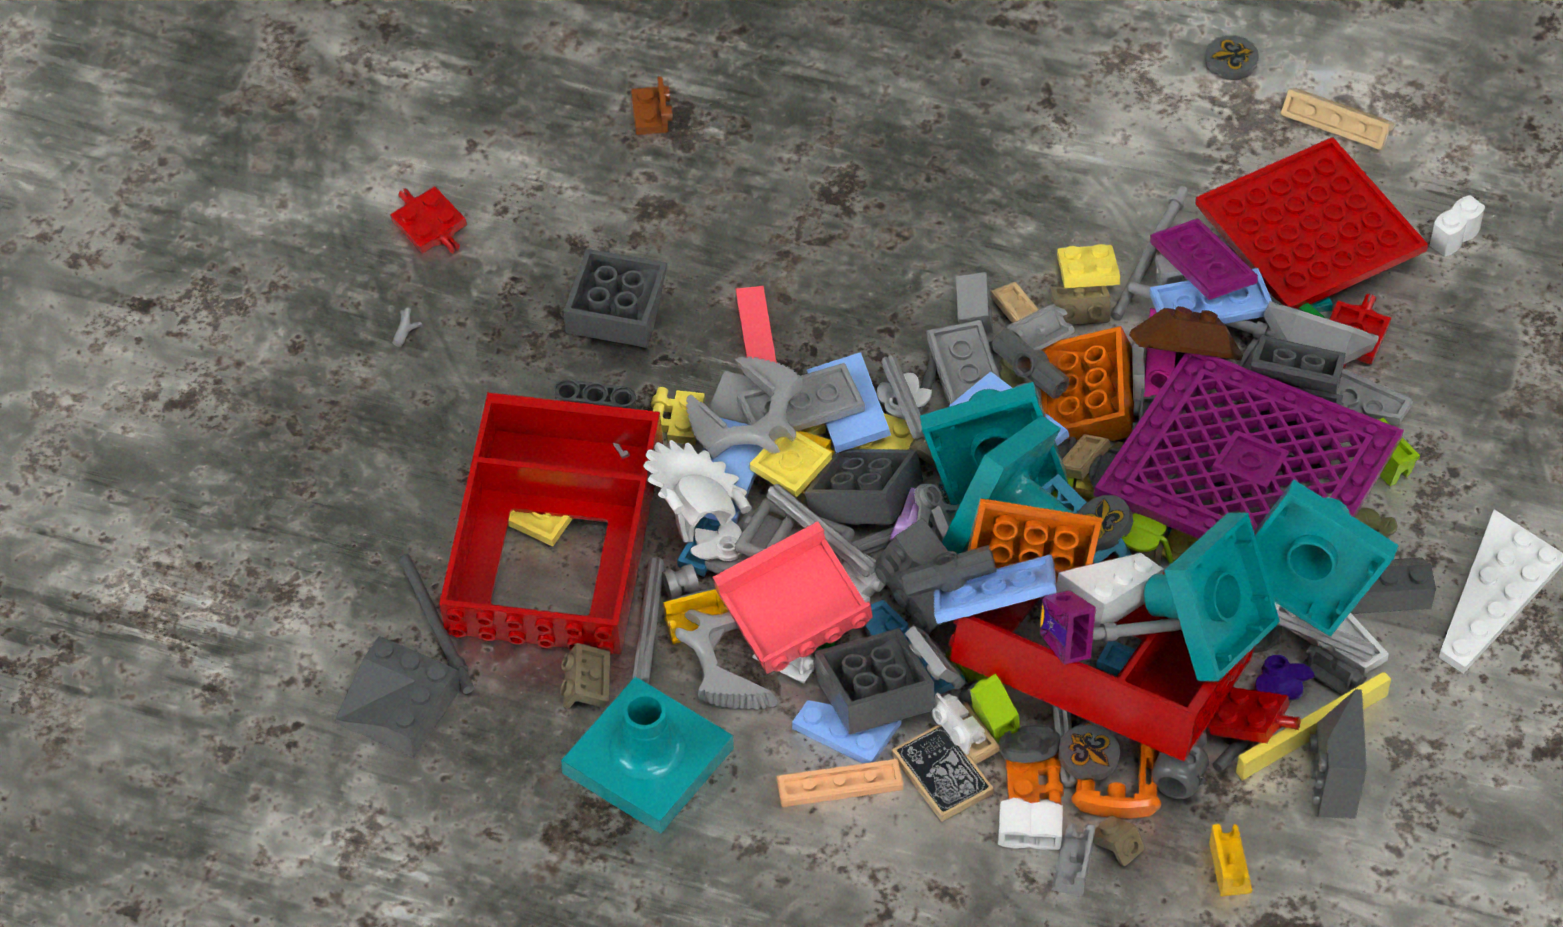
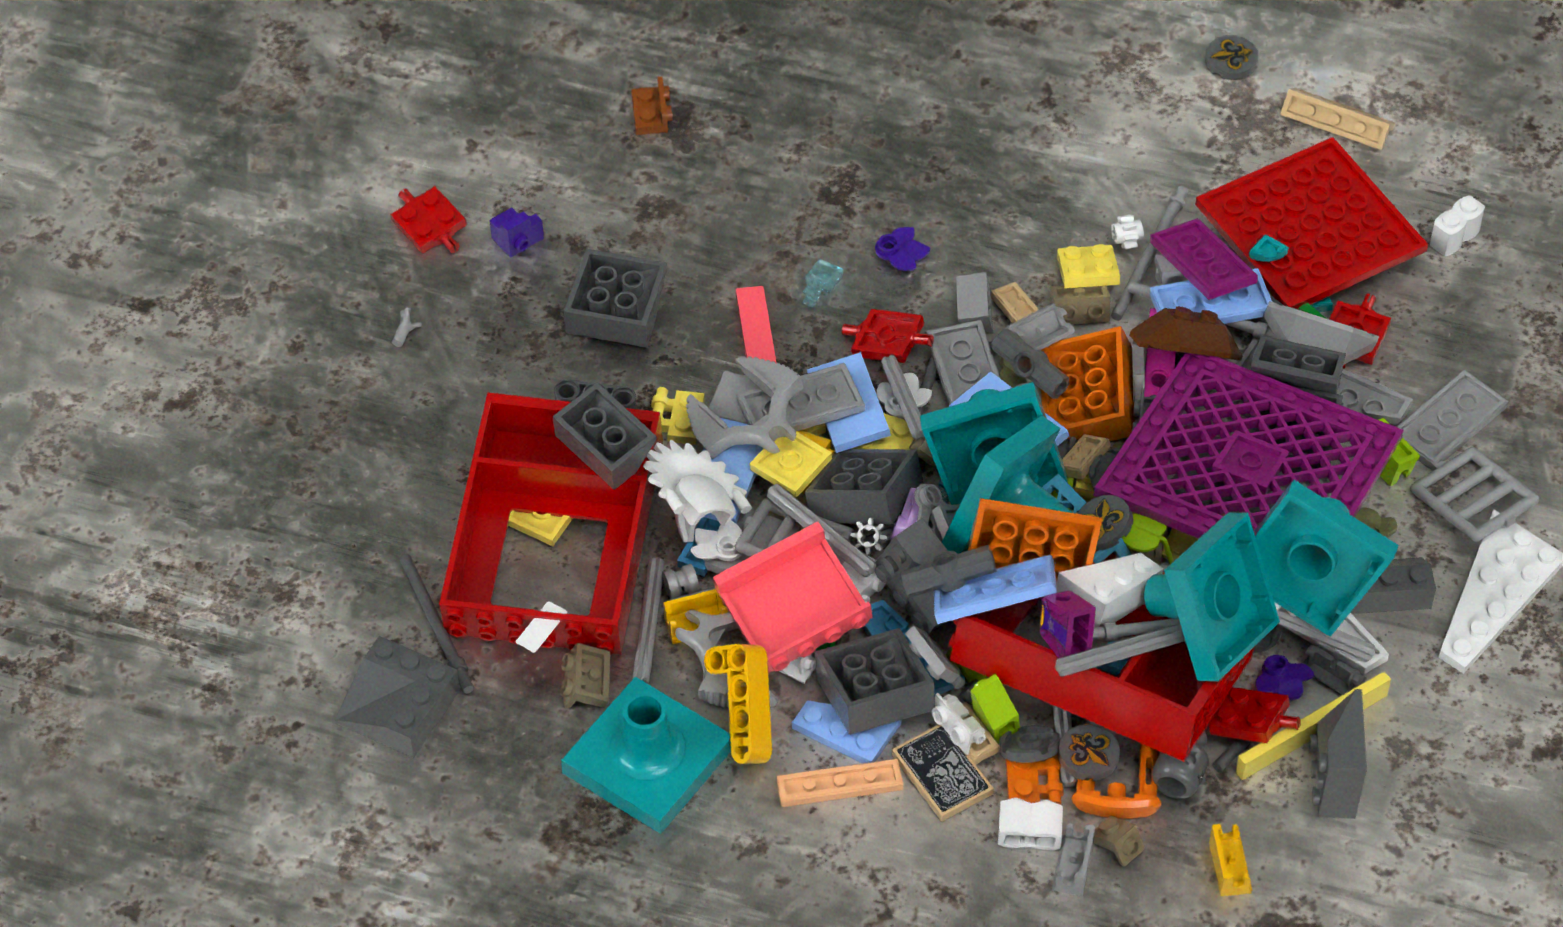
none -> dark purple brick [490,207,544,258]
none -> white sticker [516,601,567,652]
none -> dark grey slope [553,382,657,490]
none -> yellow beam [704,644,772,764]
none -> clear light blue plate [803,259,844,307]
none -> red plate [842,309,934,363]
none -> white gear [850,518,889,555]
none -> dark purple plate [875,227,930,271]
none -> light grey axle [1055,624,1185,677]
none -> white gear [1111,215,1144,249]
none -> teal tile [1249,234,1289,262]
none -> light grey tile [1397,370,1509,471]
none -> light grey bar [1410,447,1539,542]

